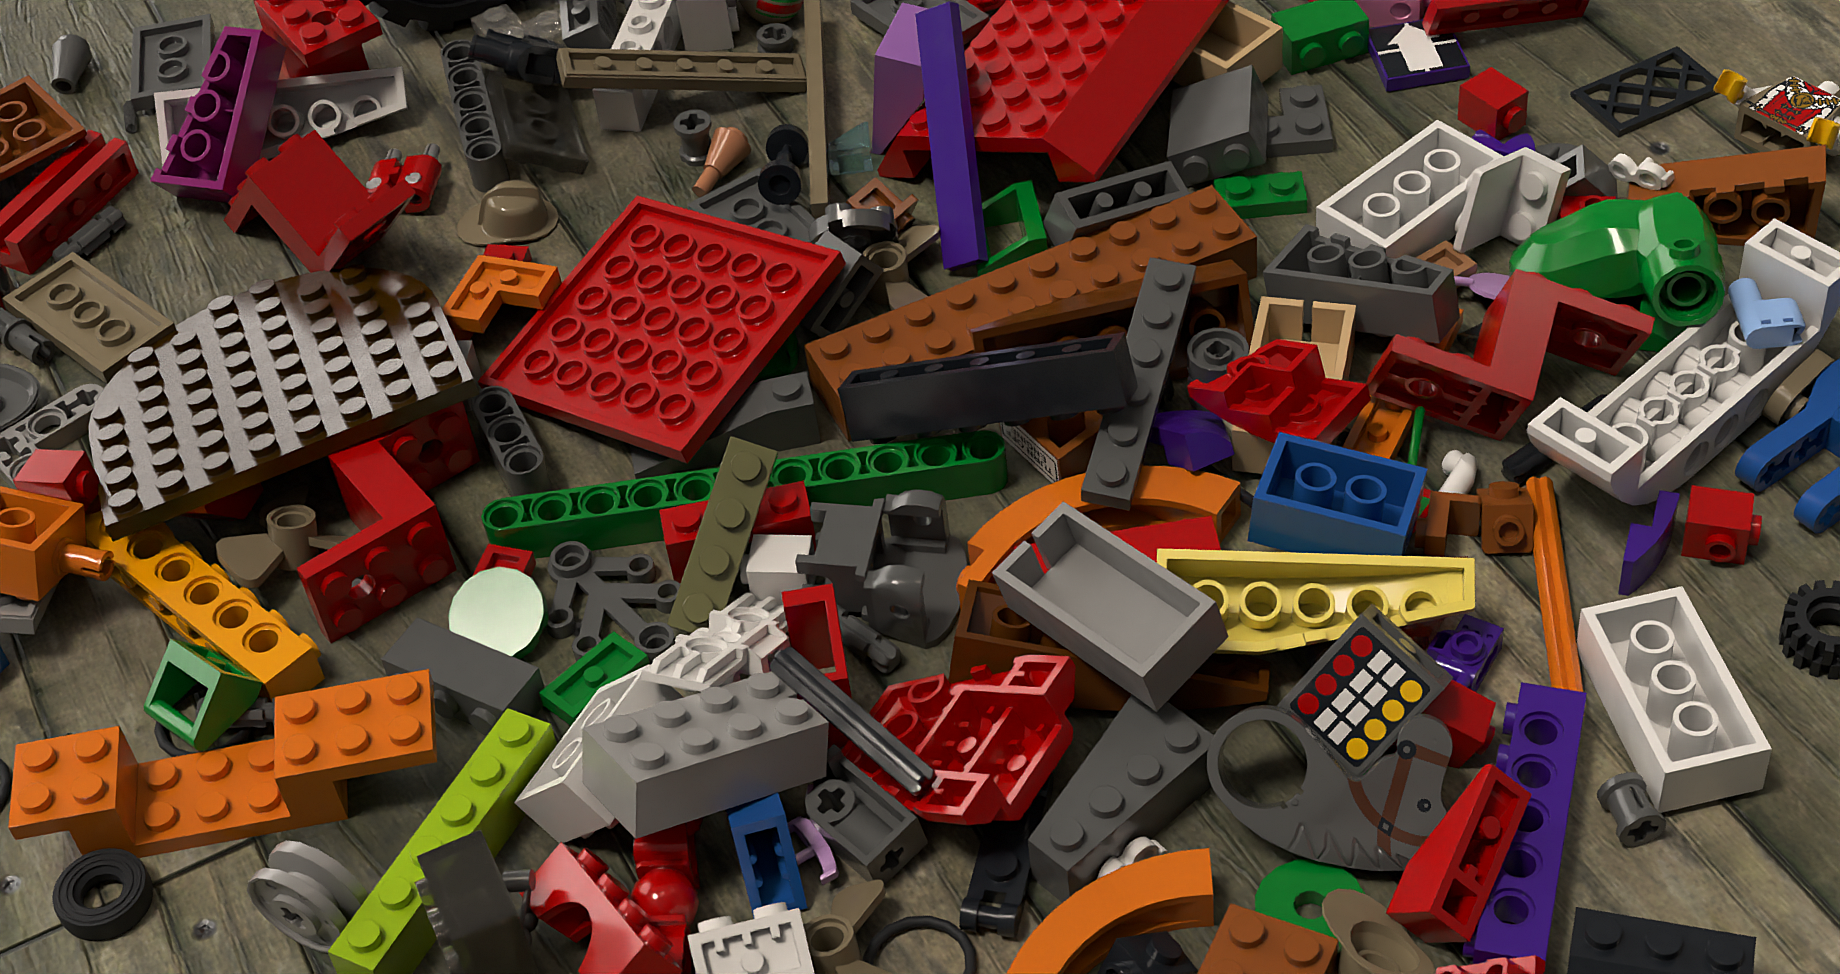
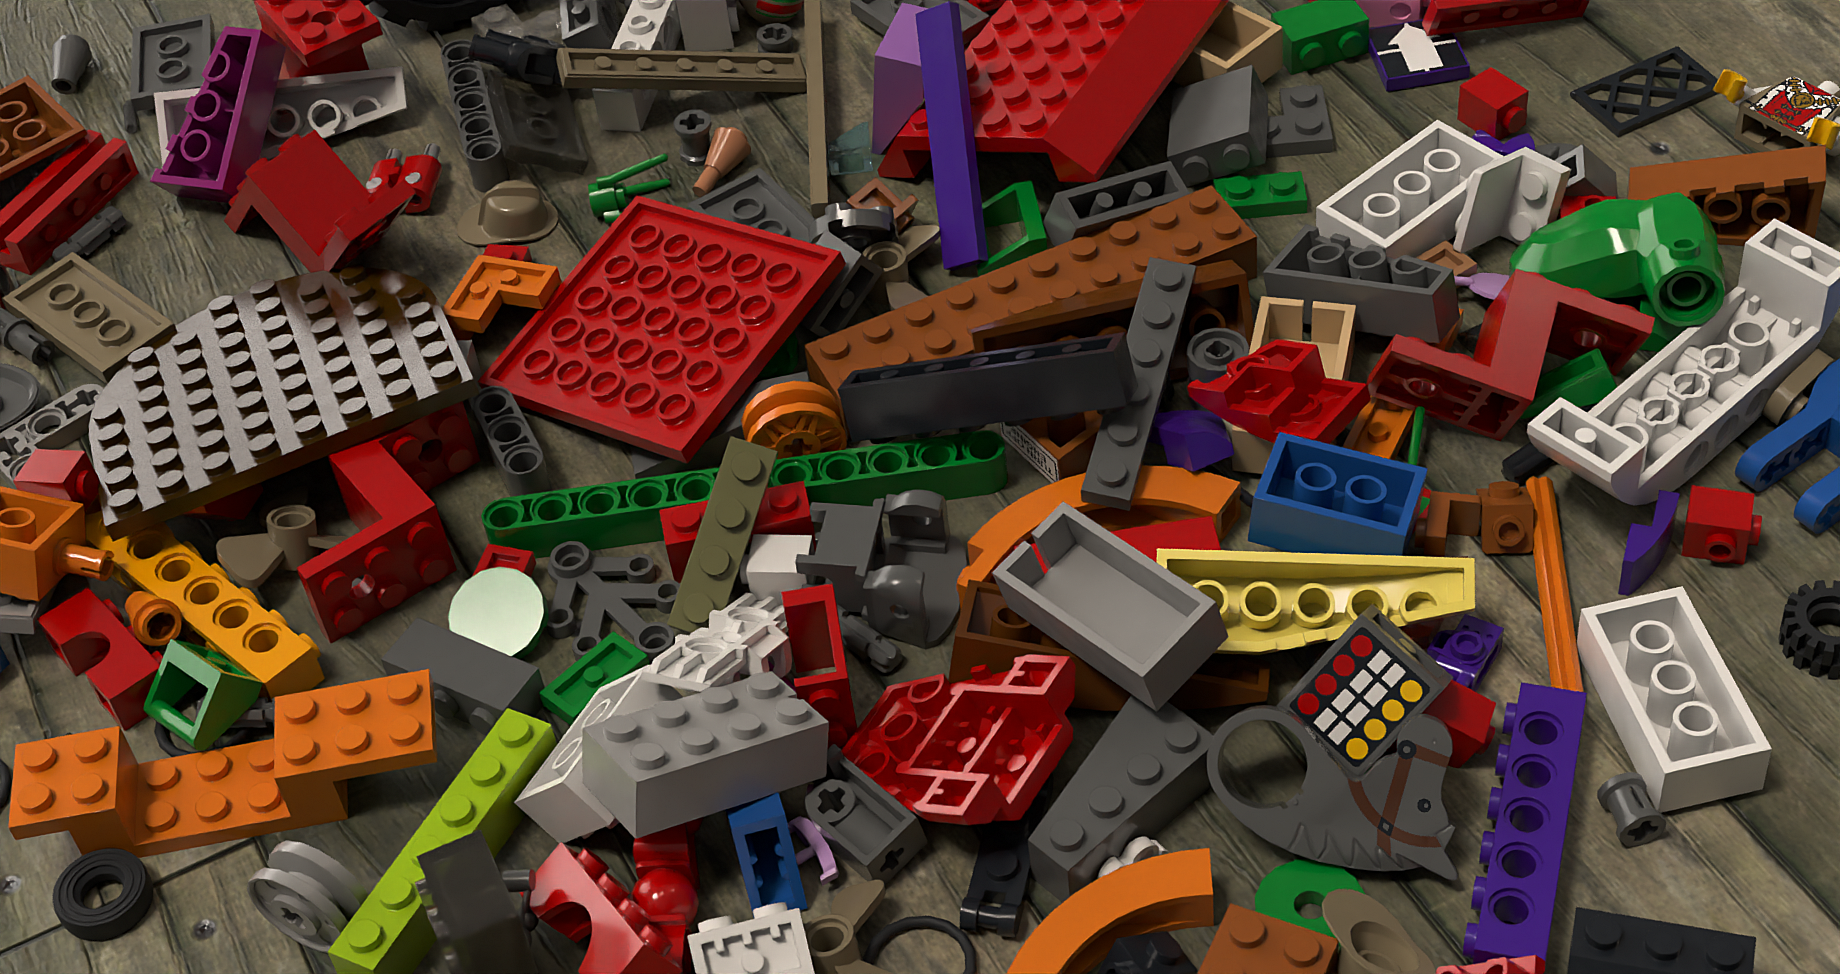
black wheel [758,124,809,205] -> none
black axle [770,647,936,796] -> none
red slope [1386,764,1532,943] -> none
white arm [1439,450,1478,494] -> none
white piece [1608,153,1675,190] -> none
light blue piece [1728,278,1805,349] -> none
none -> red arch [37,587,163,731]
none -> orange cone [125,591,182,646]
none -> green plant [588,154,670,224]
none -> orange wheel [741,381,847,459]
none -> green slope [1520,349,1618,419]

